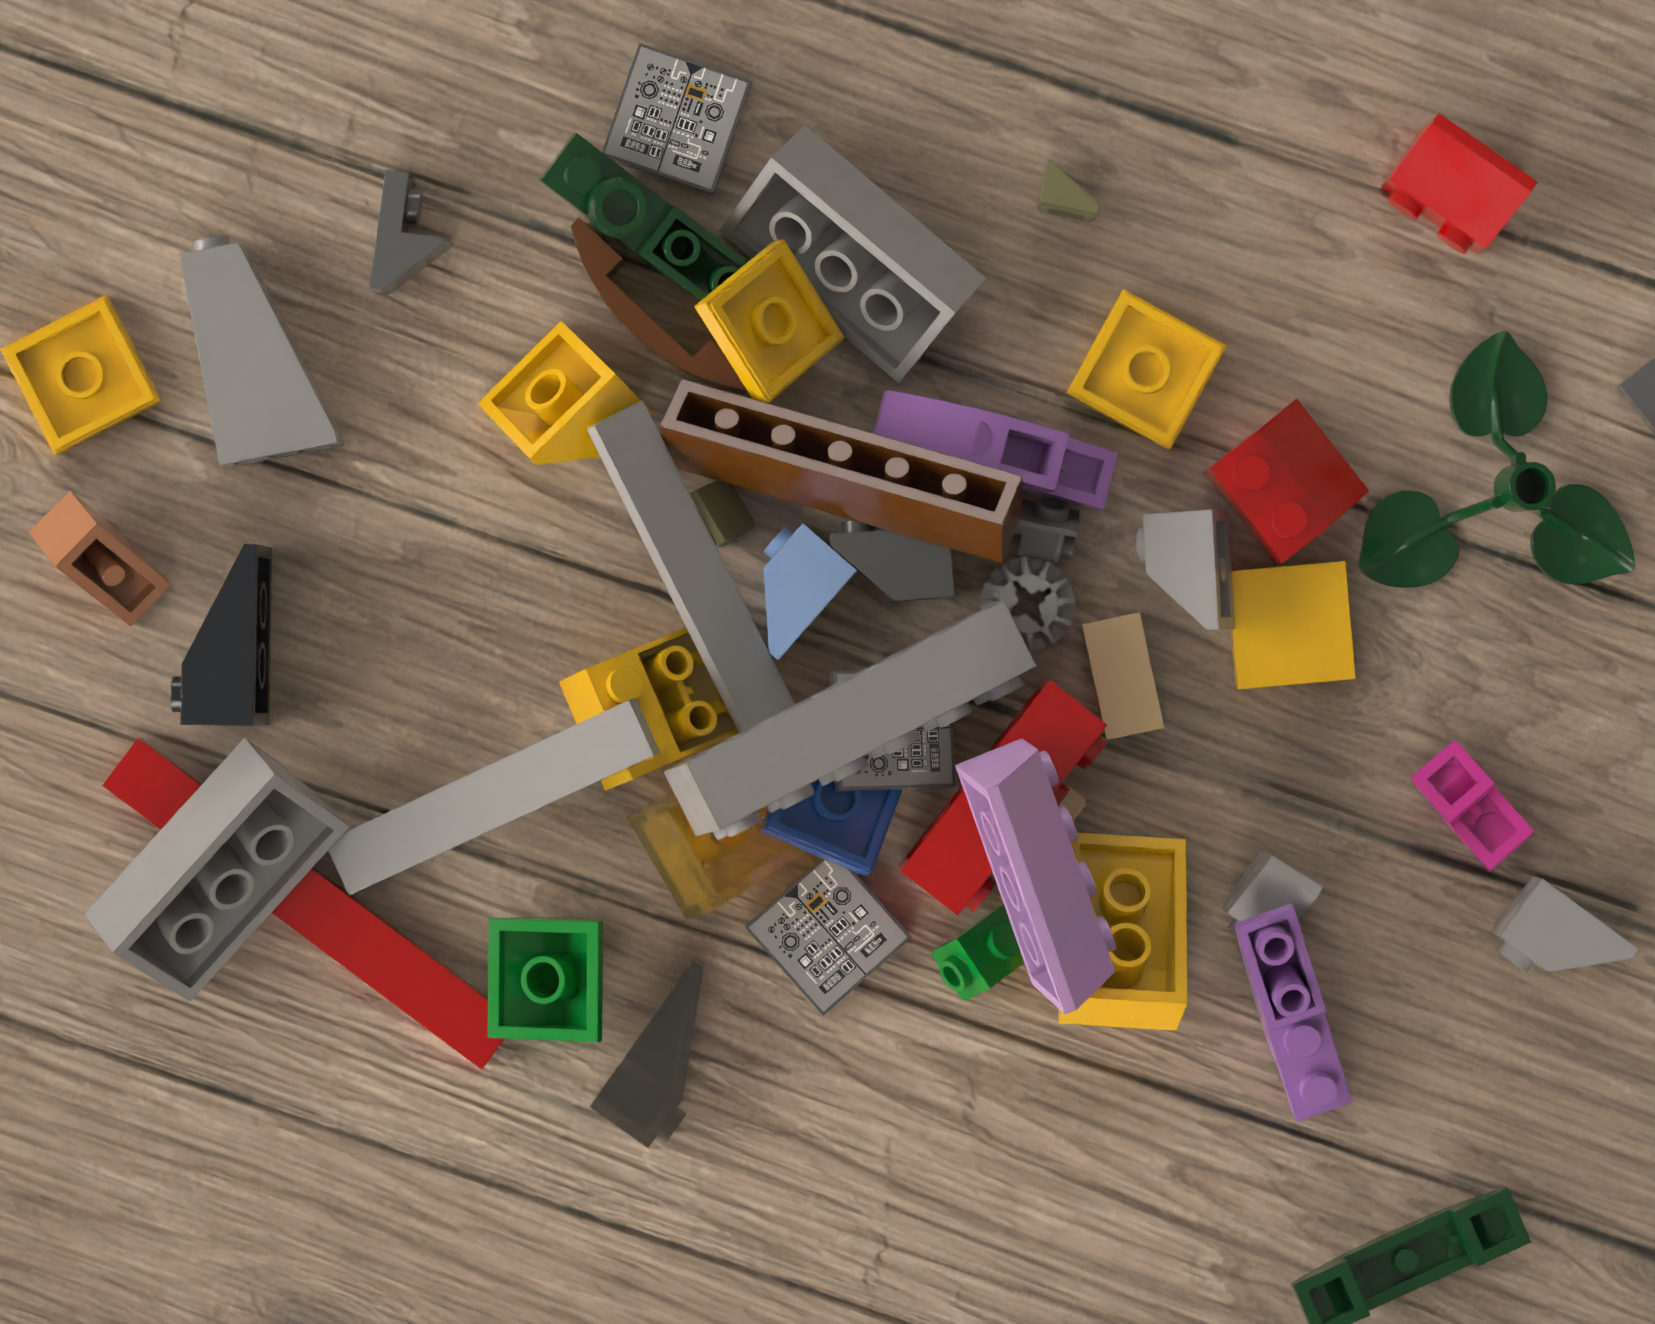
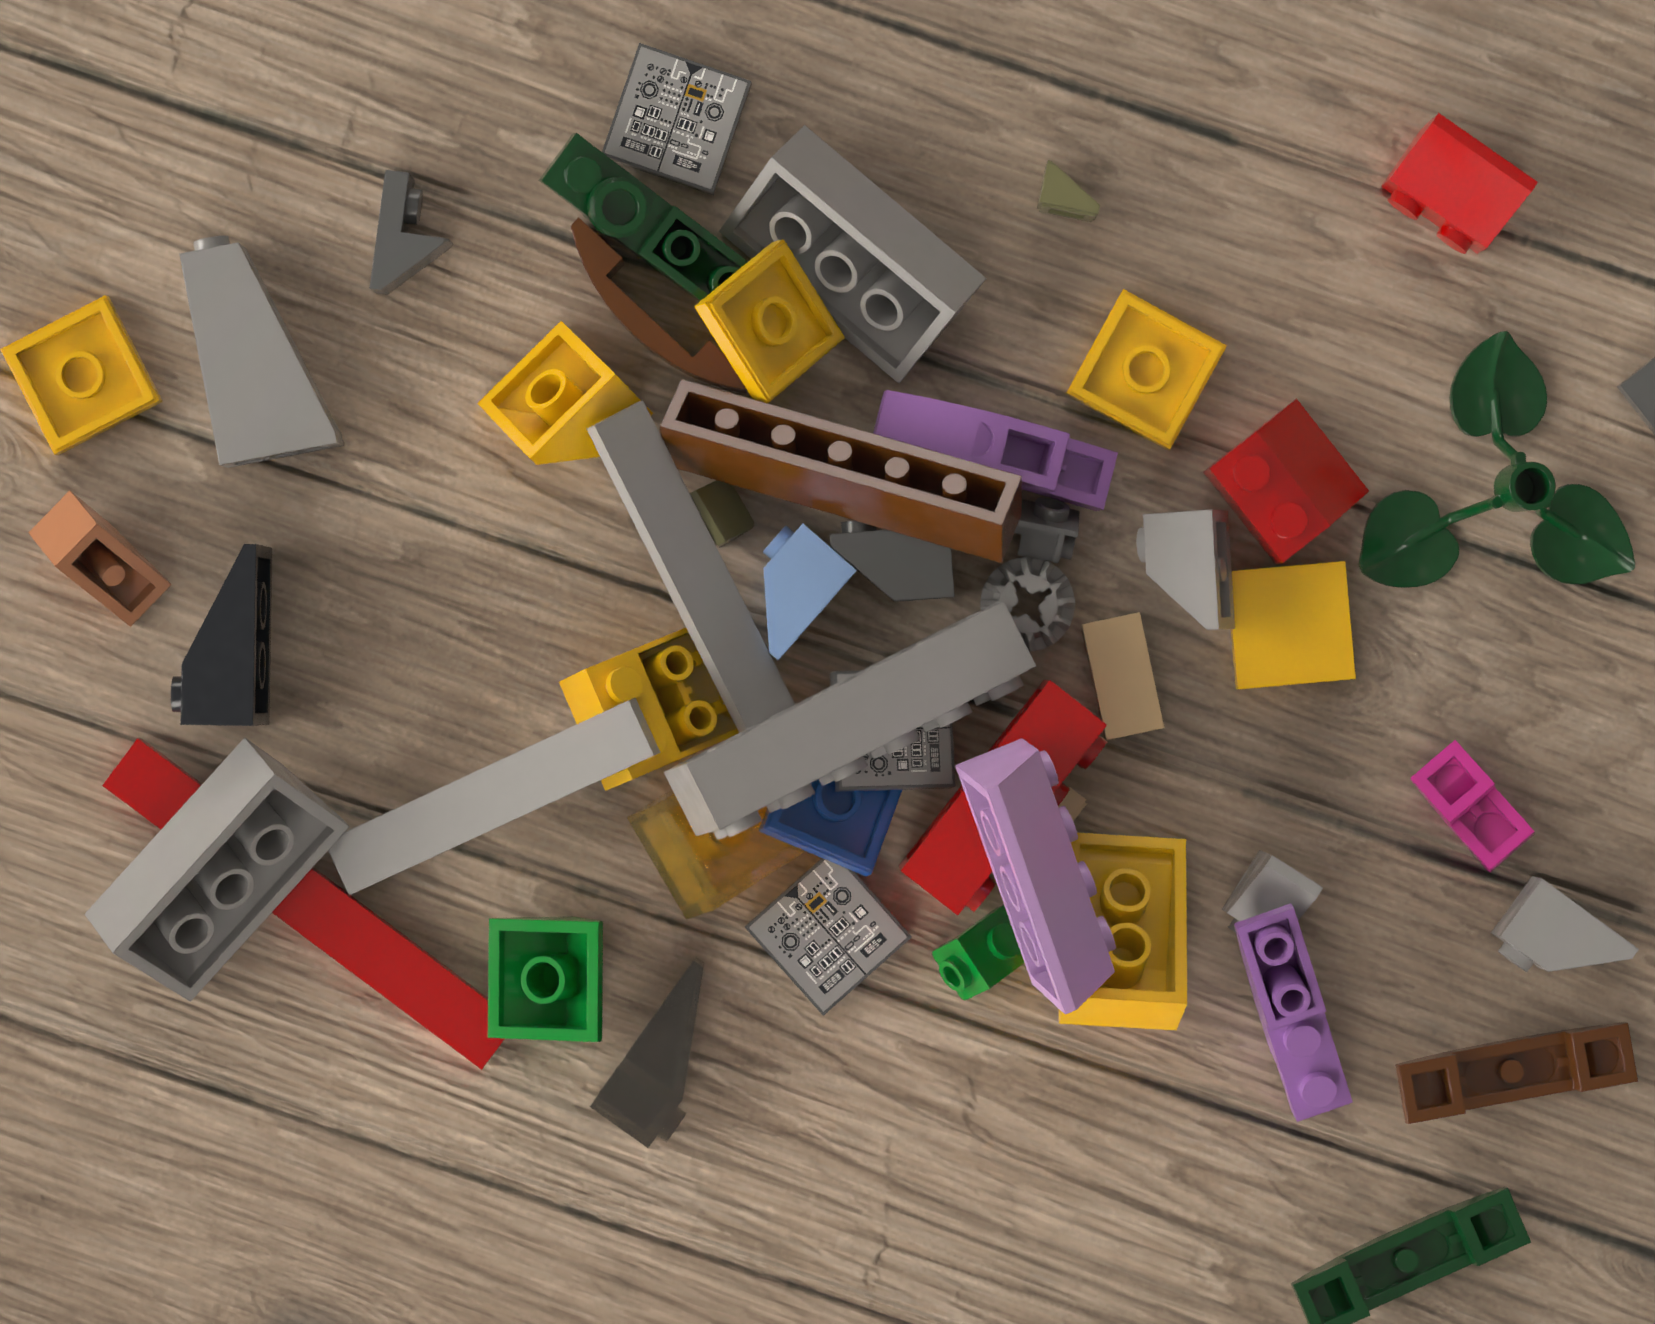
none -> reddish brown slope [1395,1022,1638,1124]

